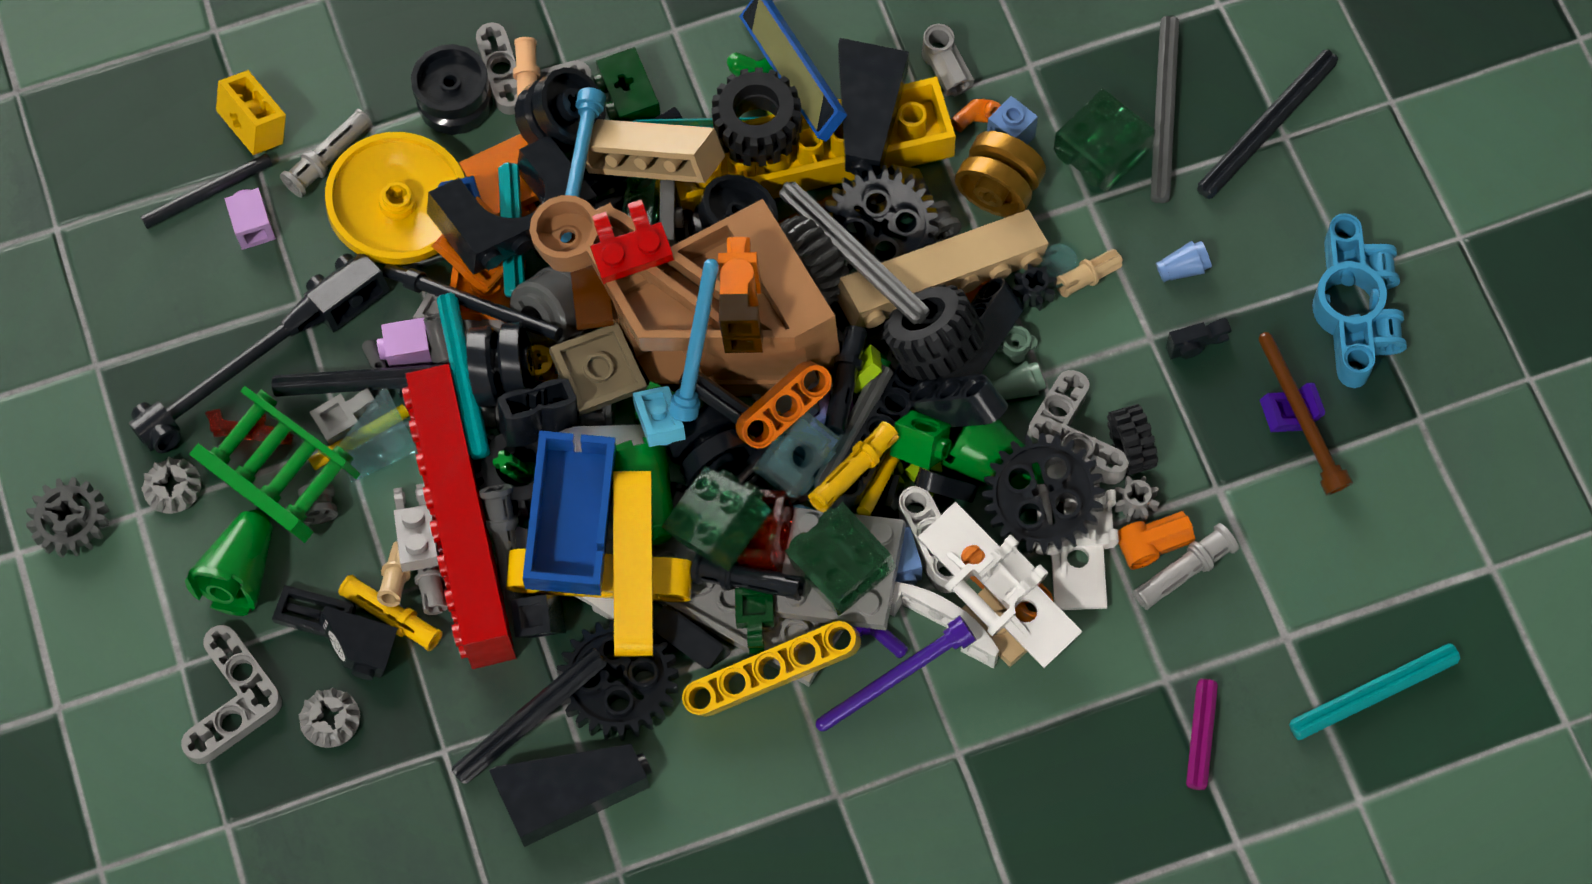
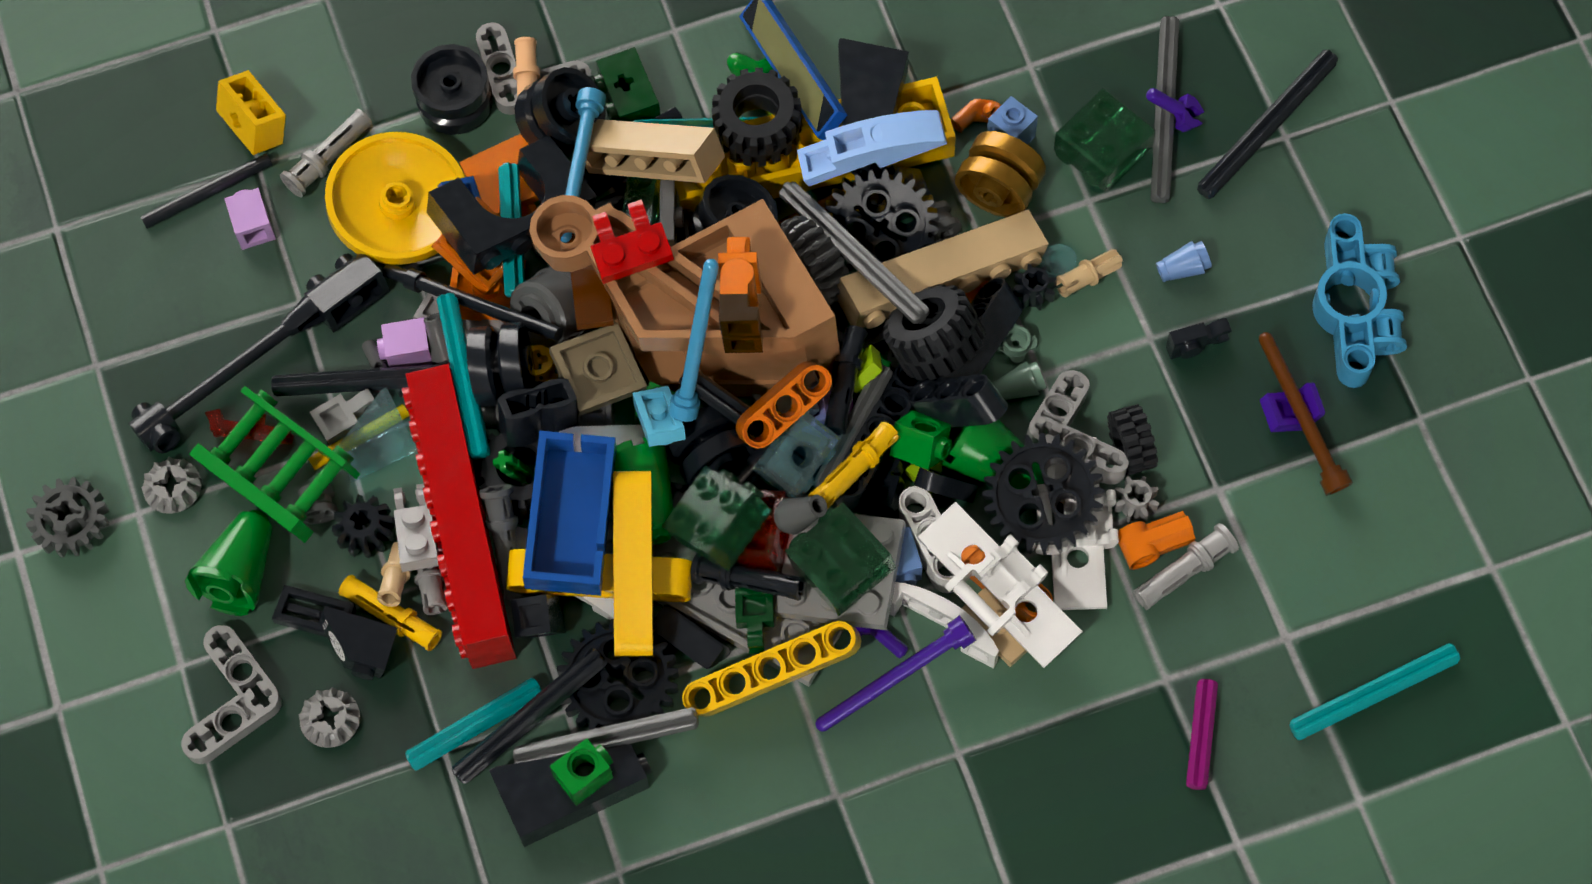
yellow bar [857,449,899,516] -> none
light grey piece [922,23,974,97] -> none
none -> black gear [332,494,395,559]
none -> teal axle [405,678,542,770]
none -> dark grey axle [513,707,699,763]
none -> green brick [550,738,613,806]
none -> dark grey cone [774,495,827,535]
none -> light blue slope [797,110,947,187]
none -> dark purple bar [1146,88,1204,132]

